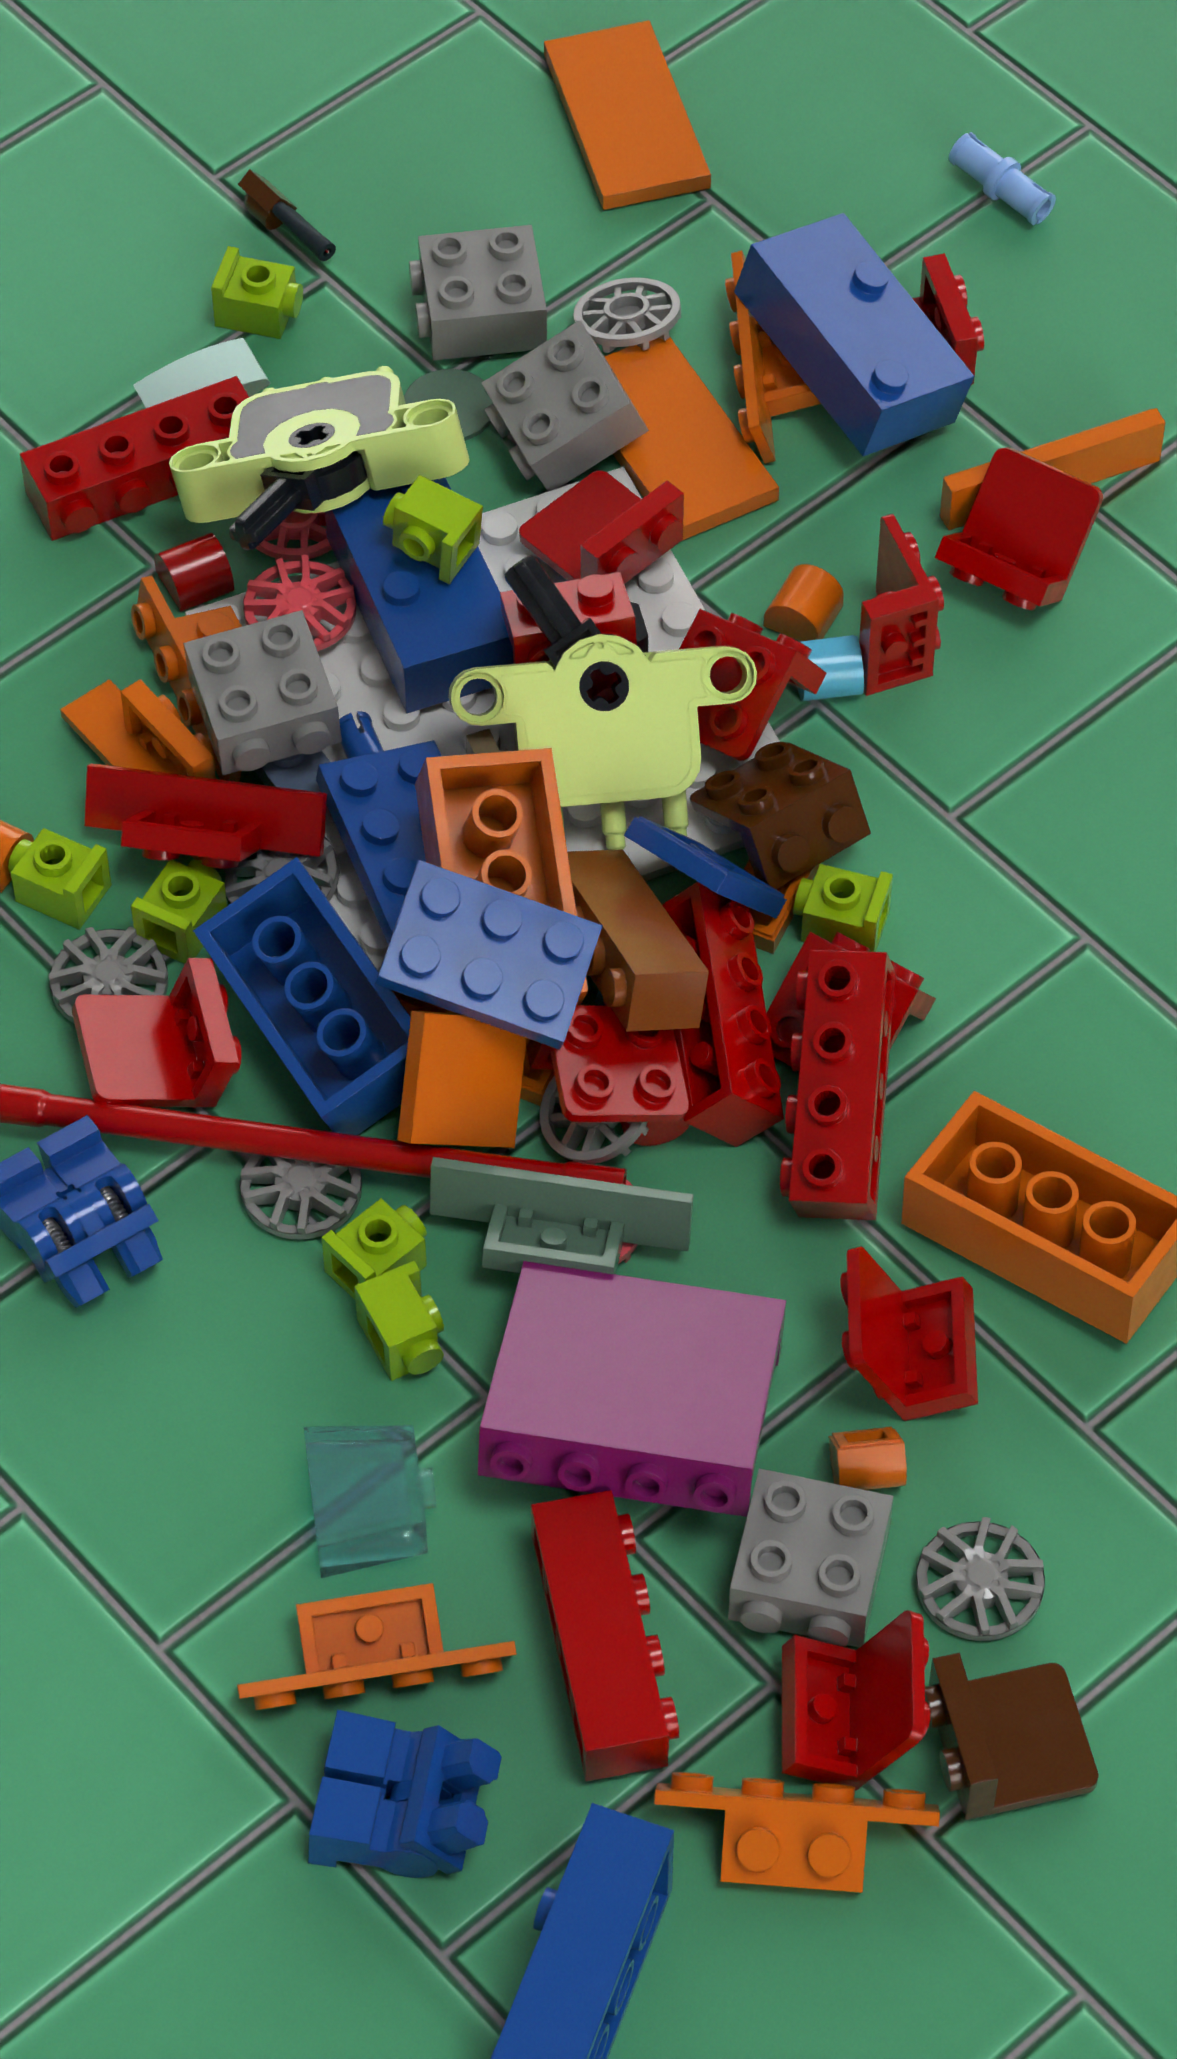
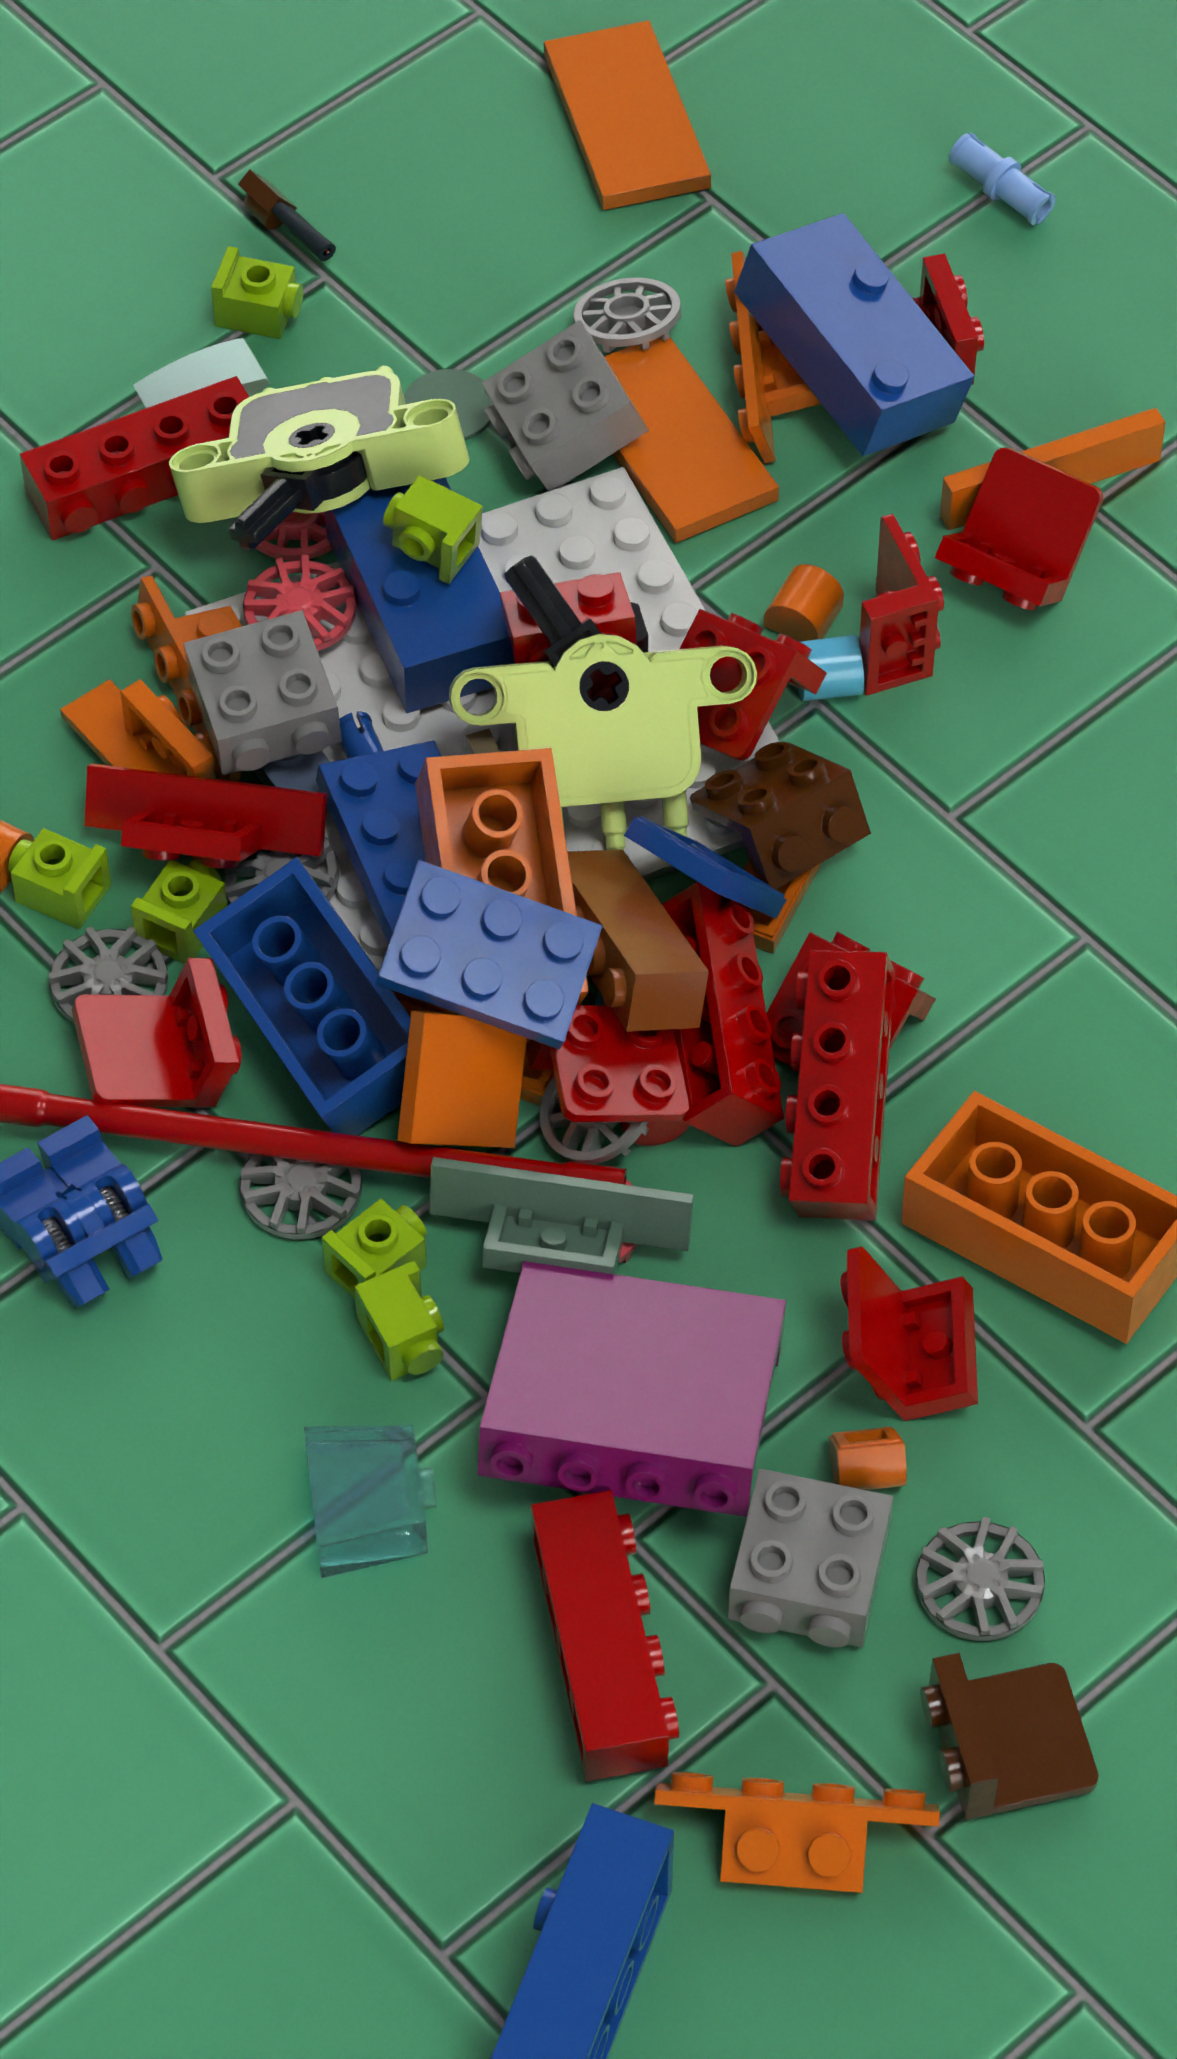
red brick [154,533,235,612] -> none
orange bracket [237,1583,517,1710] -> none
blue hips [308,1709,502,1878] -> none
light grey brick [409,225,547,360] -> none
red bracket [519,470,684,584] -> none
red bracket [782,1610,930,1791] -> none
lime brick [793,864,893,952] -> none

